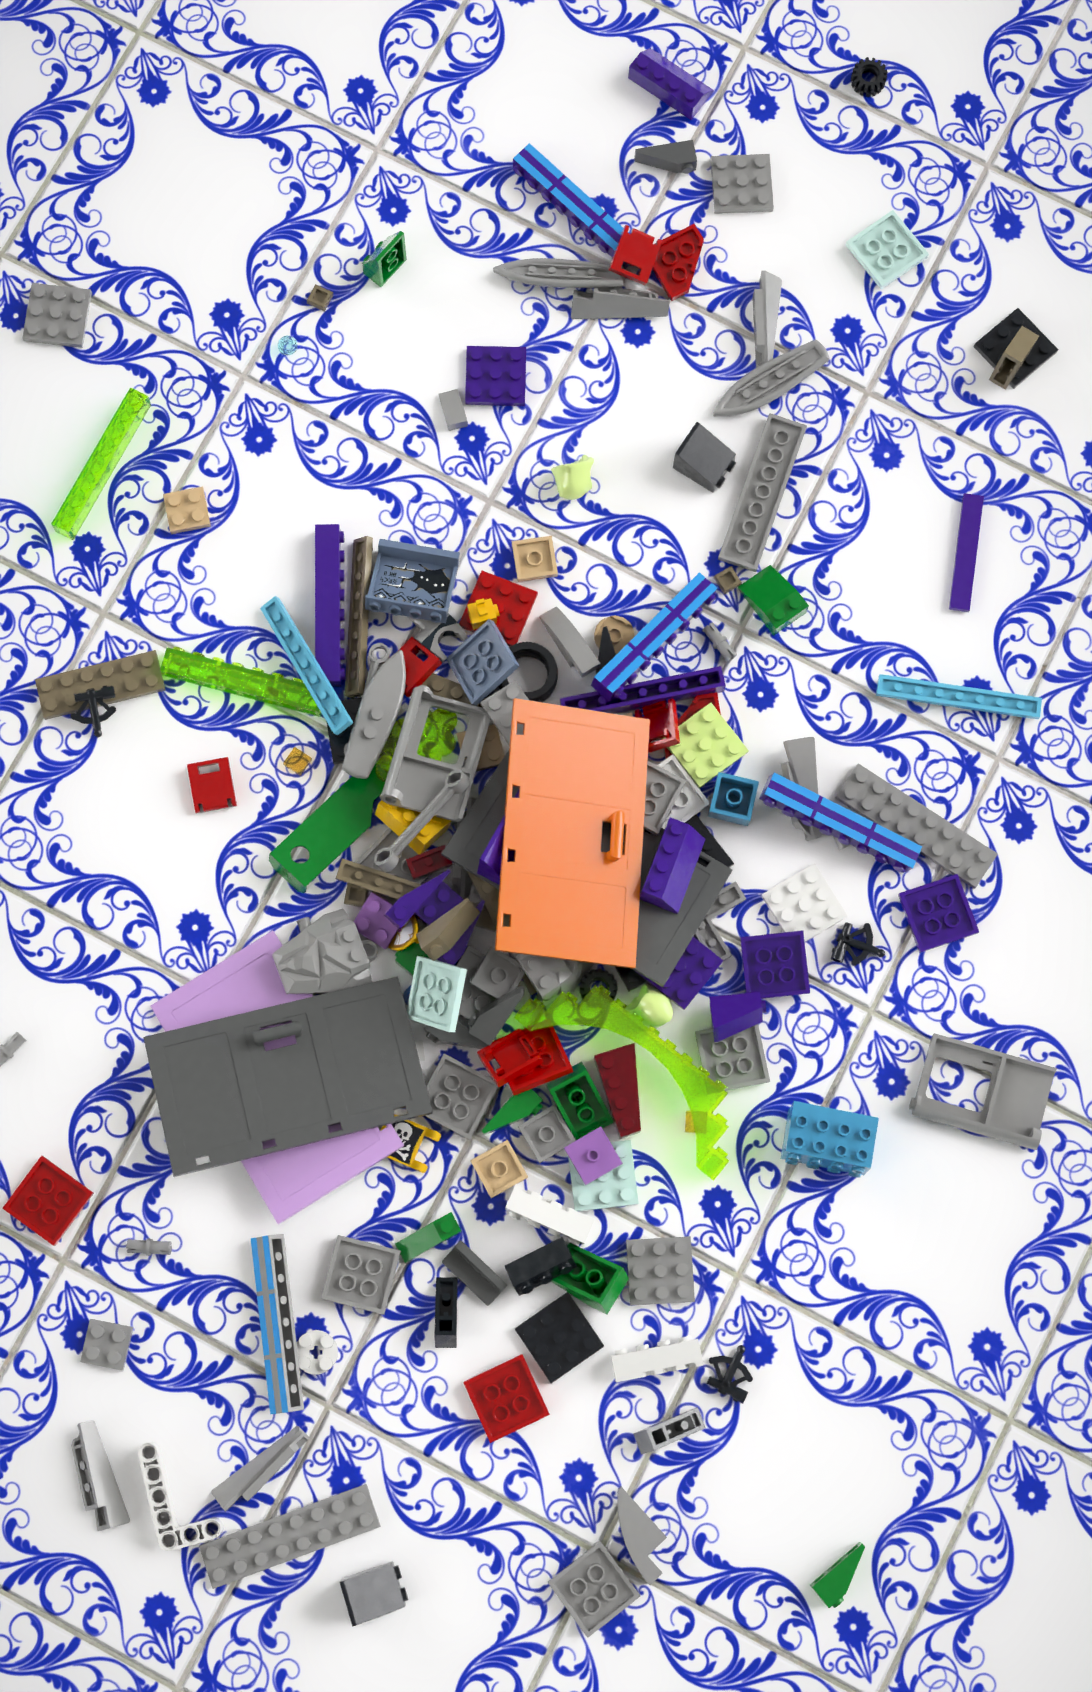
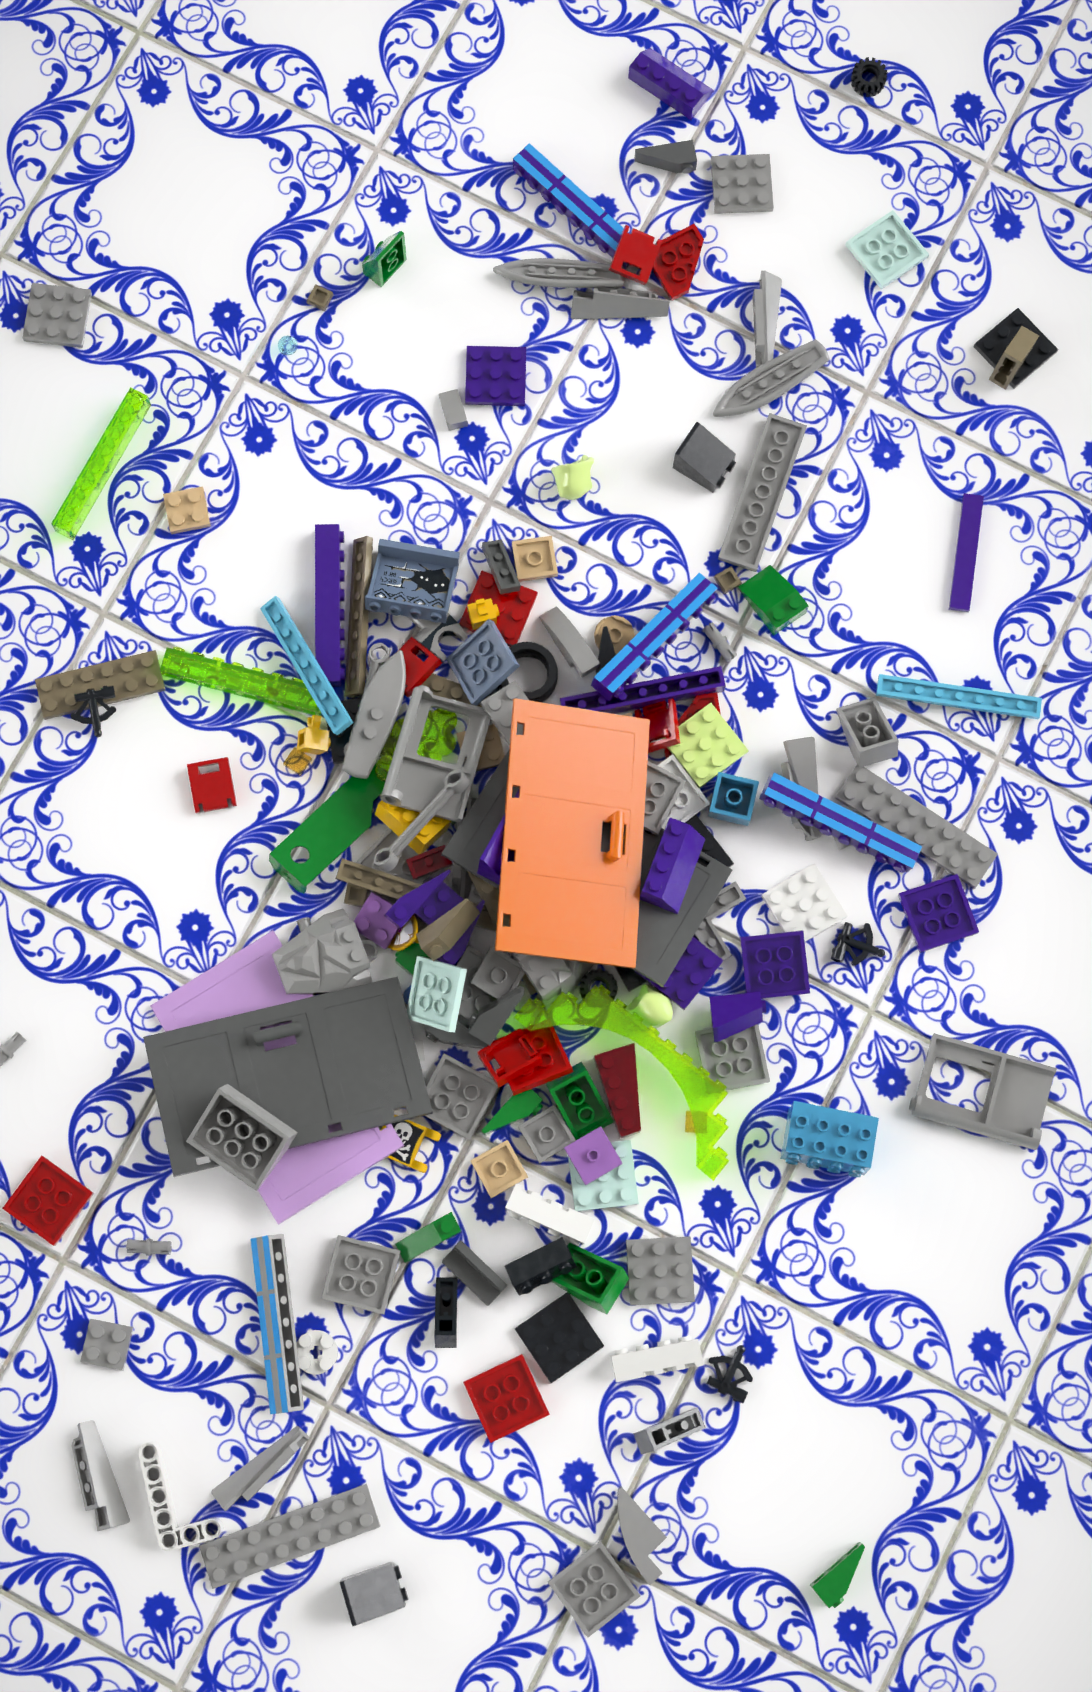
none -> light grey slope [186,1084,298,1191]
none -> yellow brick [297,715,331,755]
none -> dark grey plate [481,539,521,594]
none -> light grey slope [836,697,899,768]

